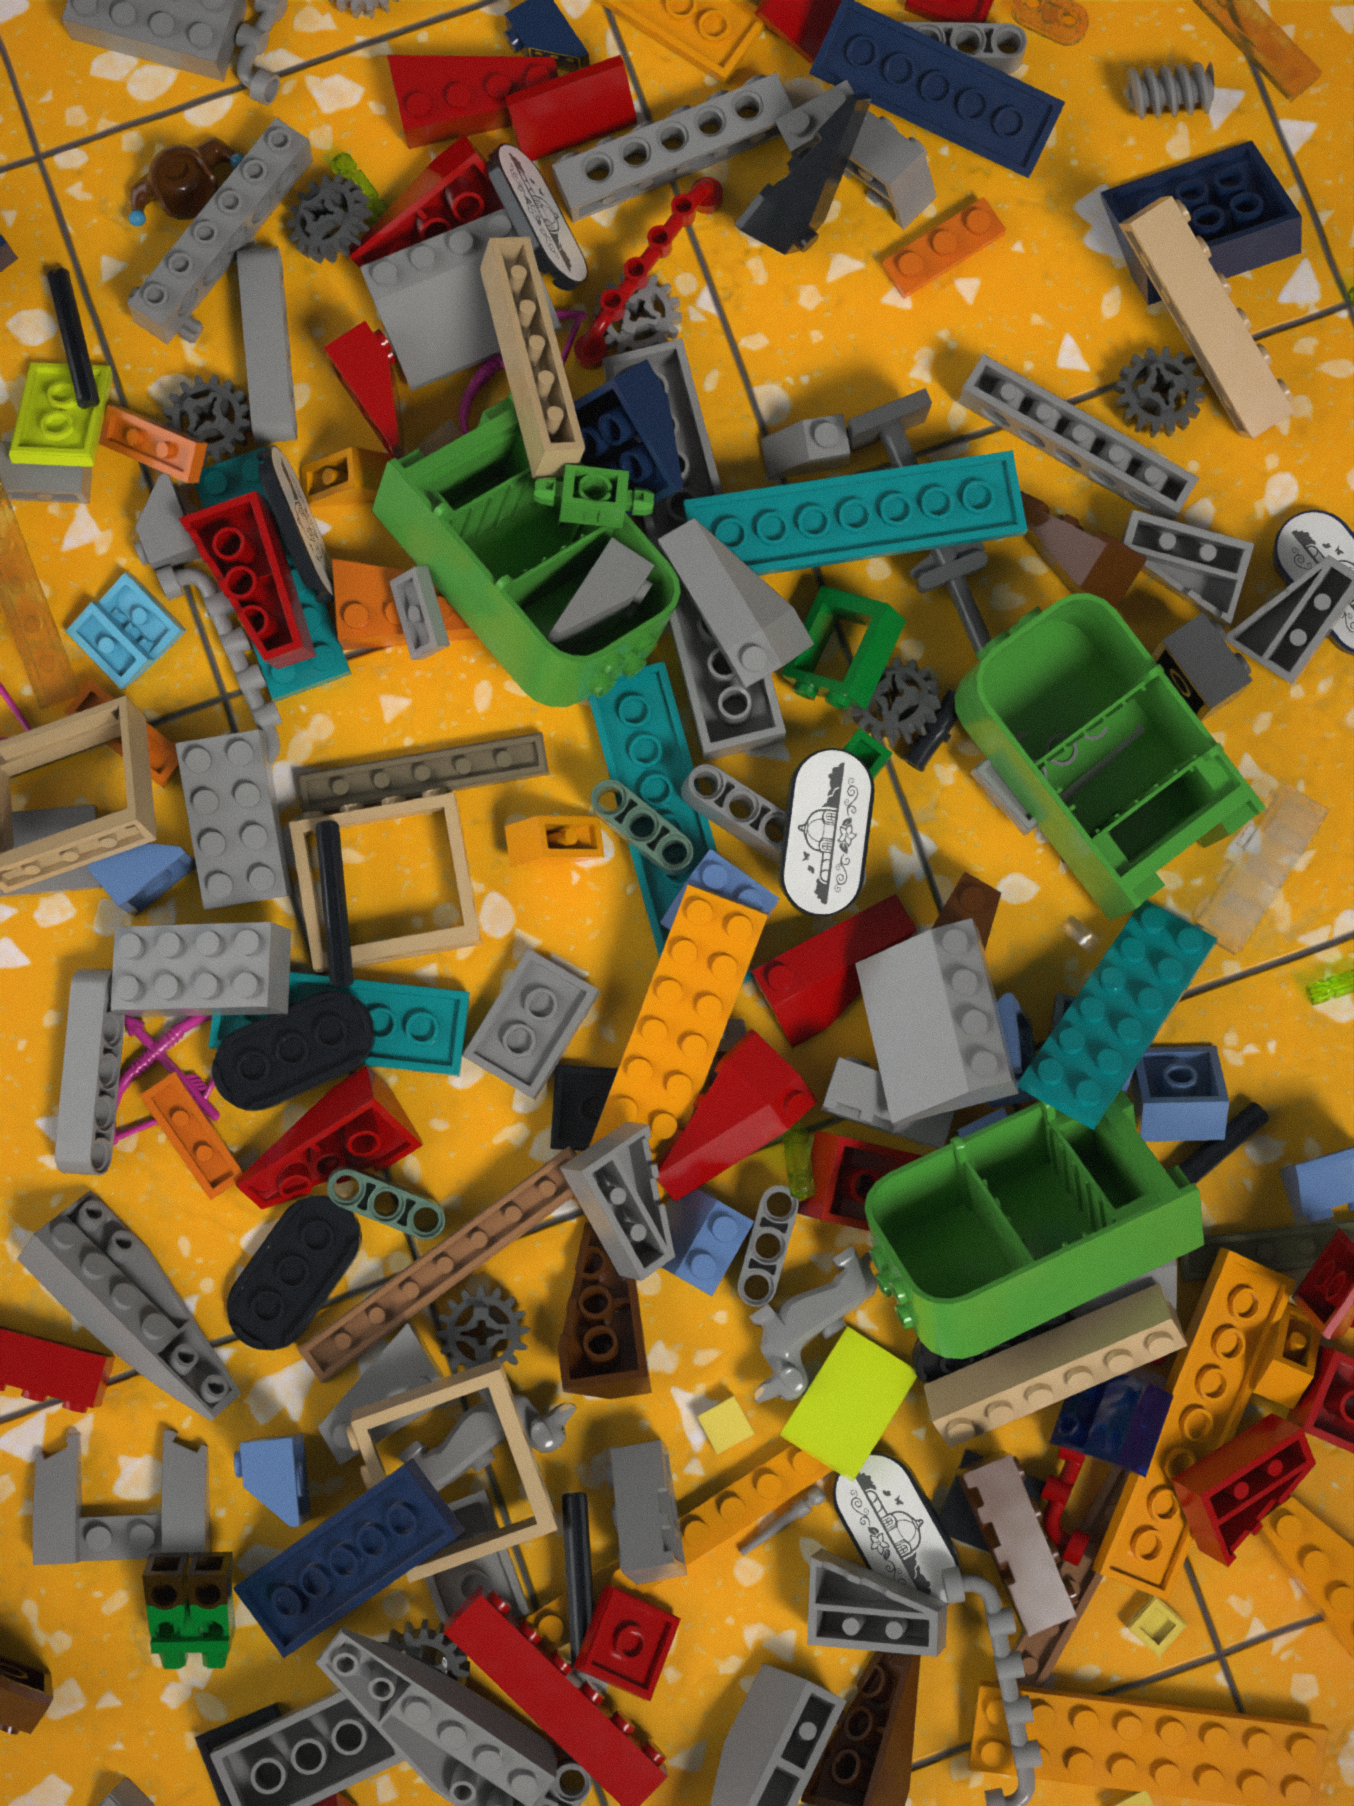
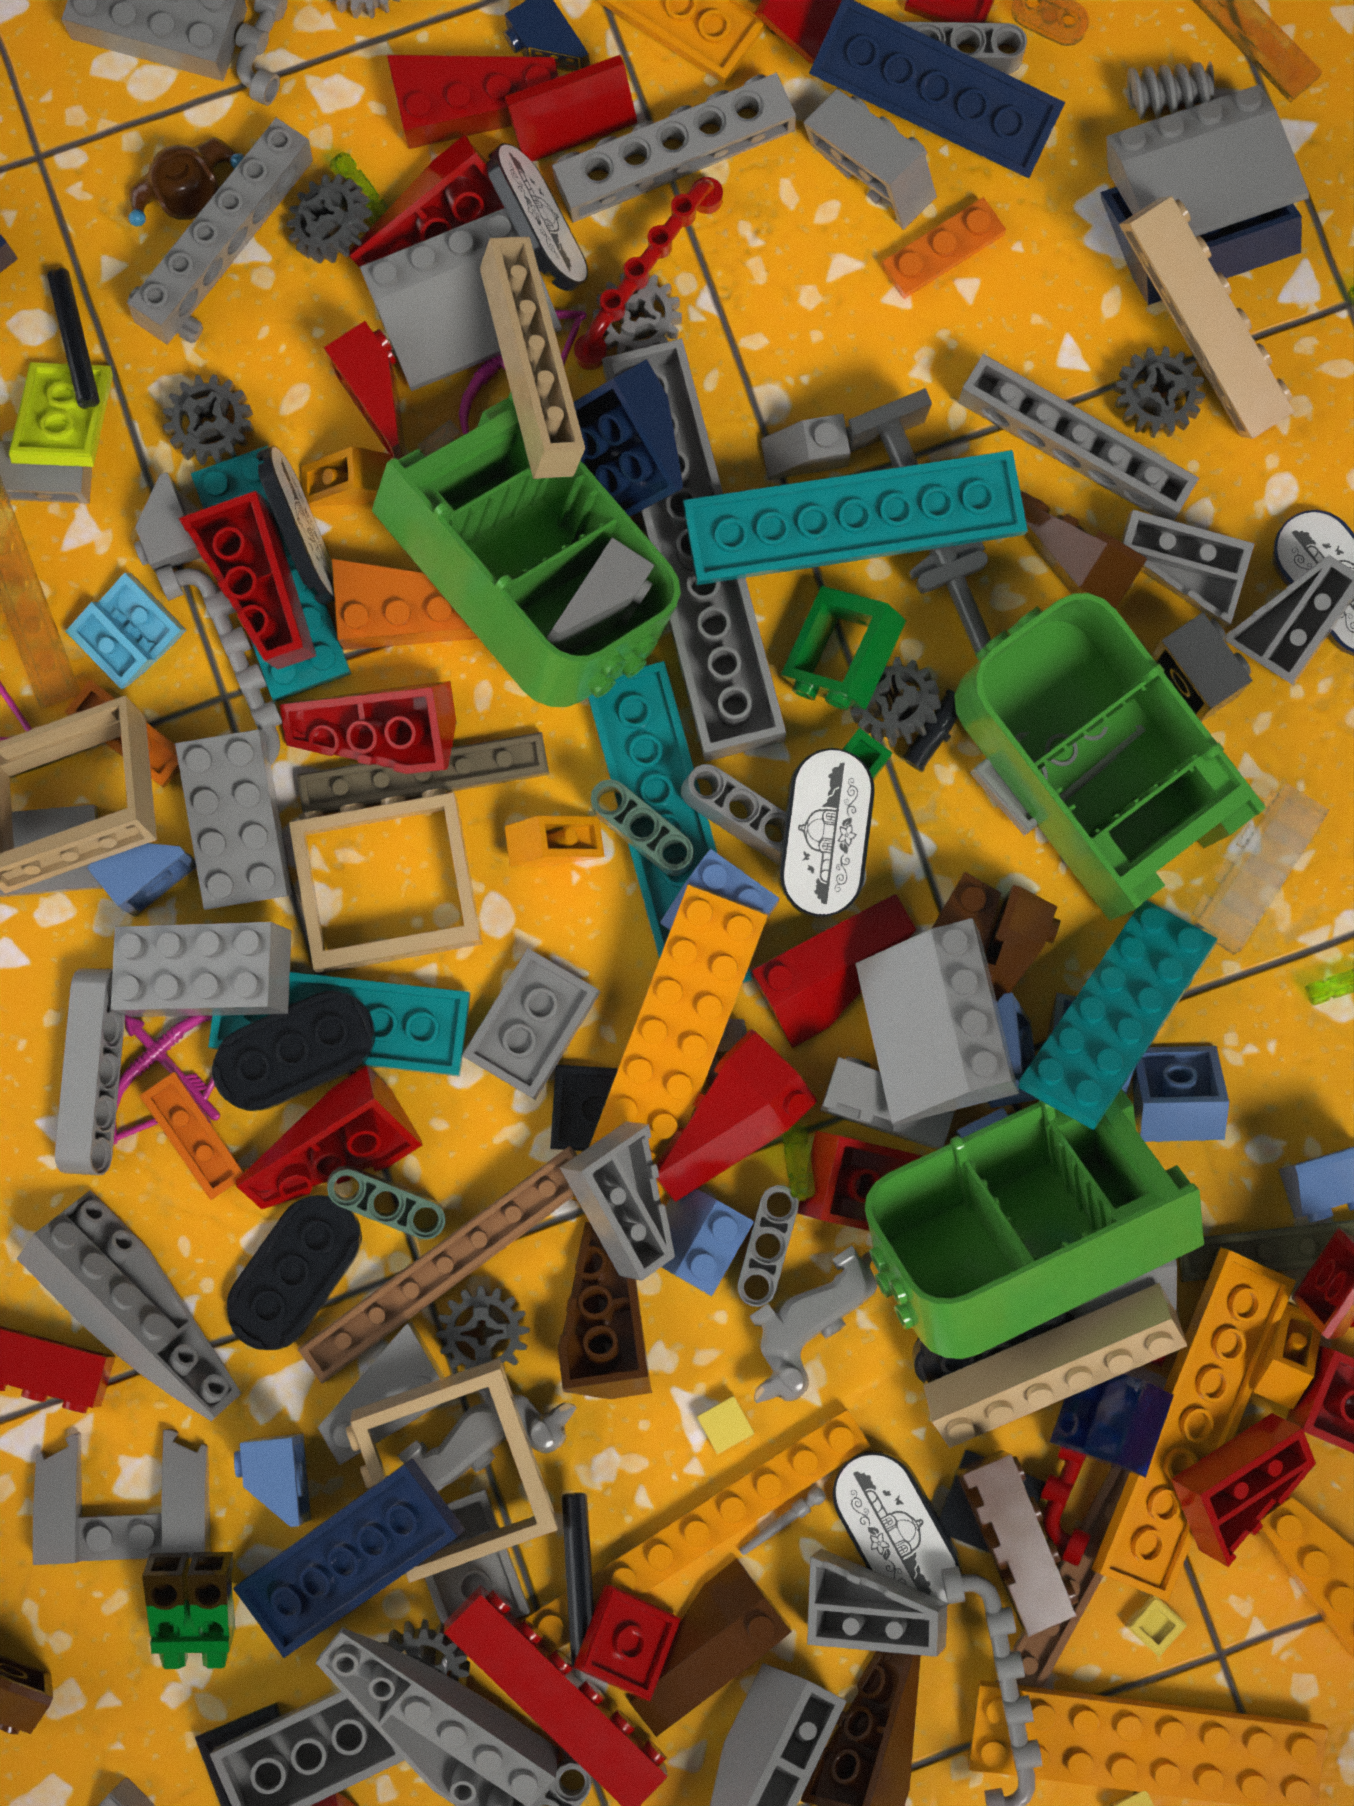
orange plate [99,404,208,483] -> none
light grey beam [237,246,297,444] -> none
black axle [315,820,354,987] -> none
light grey plate [389,566,450,660] -> none
bright green piece [534,464,654,529] -> none
light grey wedge [606,1440,687,1585] -> none
light grey wedge [657,518,814,688] -> none
black wedge [734,93,872,255] -> none
light grey plate [775,80,867,156] -> none
neon yellow tile [780,1326,919,1482] -> none
clear tile [1060,914,1101,953] -> none
black axle [1179,1102,1269,1185] -> none
none -> red wedge [280,681,457,774]
none -> reddish brown wedge [629,1558,792,1737]
none -> reddish brown wedge [986,885,1061,1002]
none -> light grey slope [1106,84,1309,237]

